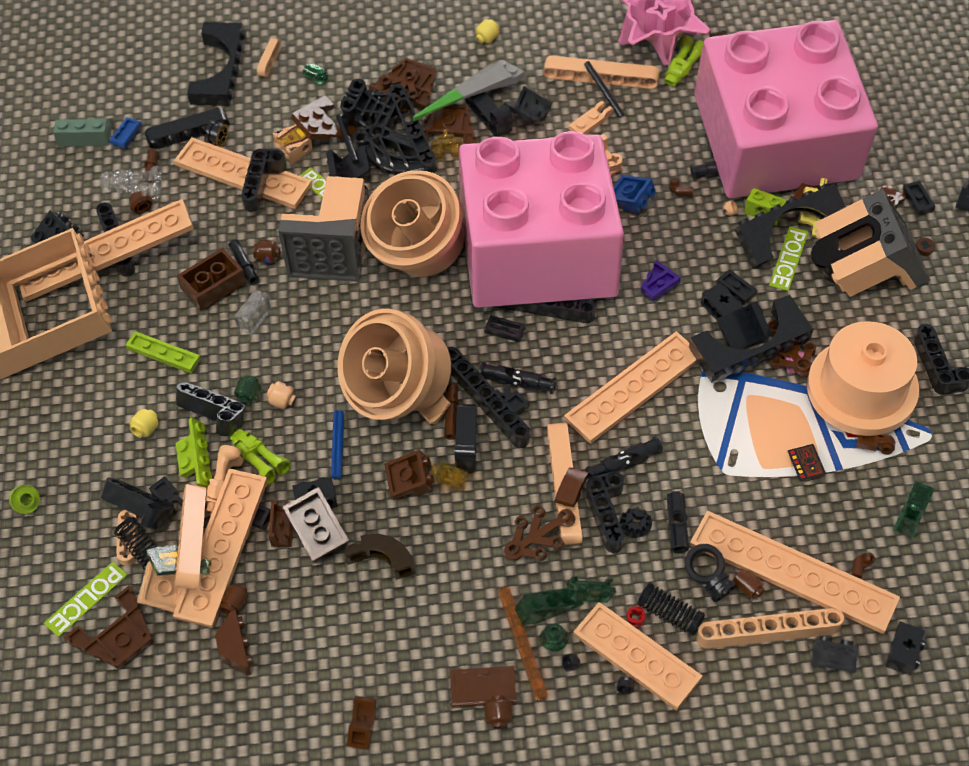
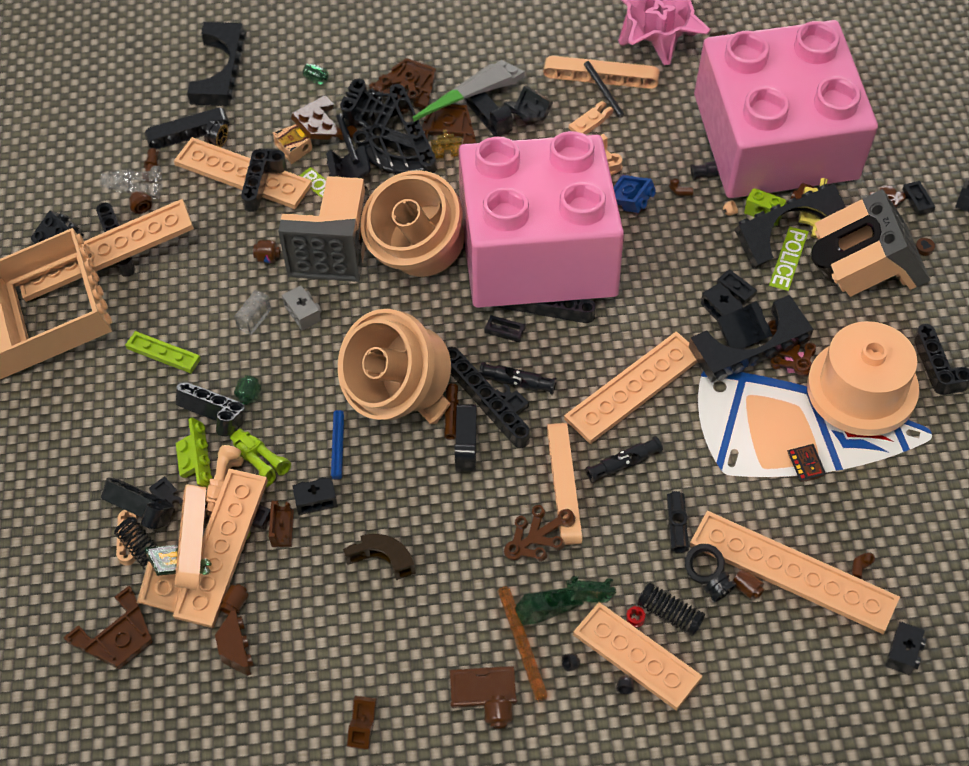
lime plate [9,484,40,514] -> none
lime sticker [44,562,128,637] -> none
sand green slope [53,118,113,147] -> none
blue plate [109,117,142,149] -> none
light yellow head [129,409,159,438] -> none
reddish brown brick [177,248,246,311] -> none
black pin [228,239,259,284] -> none
light nougat beam [257,38,281,77] -> none
light nougat head [266,381,296,409] -> none
brick [283,487,349,563] -> none
reddish brown plate [384,449,435,500] -> none
clear yellow hips [430,461,467,490] -> none
light yellow head [475,19,499,44] -> none
clear green cone [540,623,569,651] -> none
reddish brown slope [554,467,588,508] -> none
black beam [586,472,624,553] -> none
black gear [620,507,652,538] -> none
dark purple wing [641,260,681,301] -> none
lime piece [664,34,704,86] -> none
light nougat beam [697,608,844,649] -> none
black bracket [811,635,859,672] -> none
reddish brown plate [856,435,896,455] -> none
clear green slope [893,481,935,538] -> none
none -> light grey brick [282,285,322,331]

